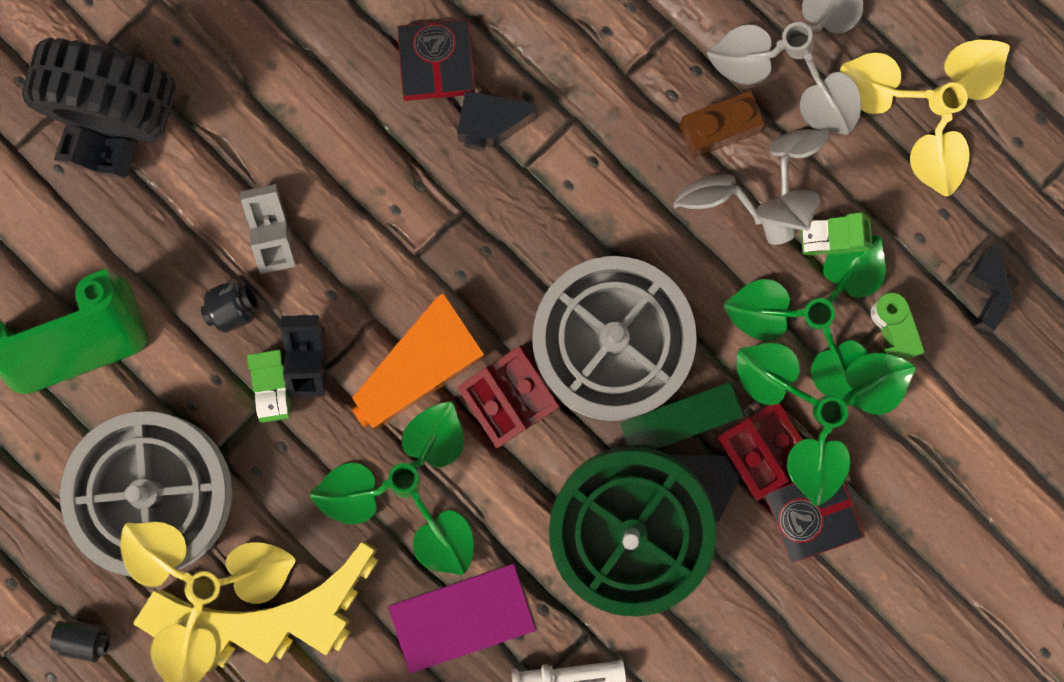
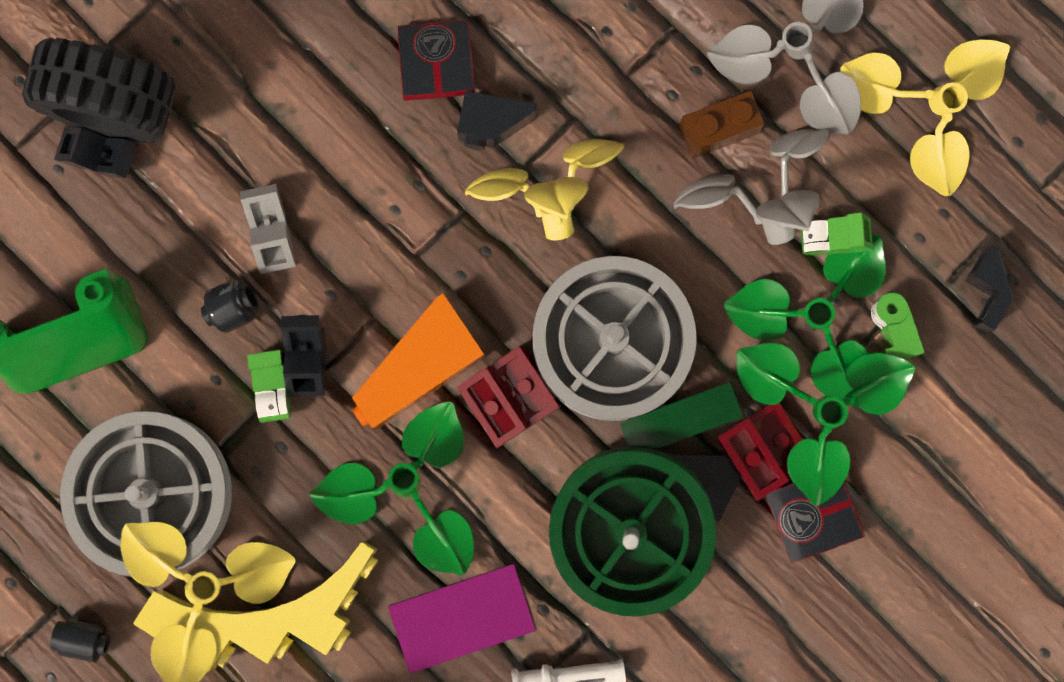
none -> light yellow plant [465,139,625,240]

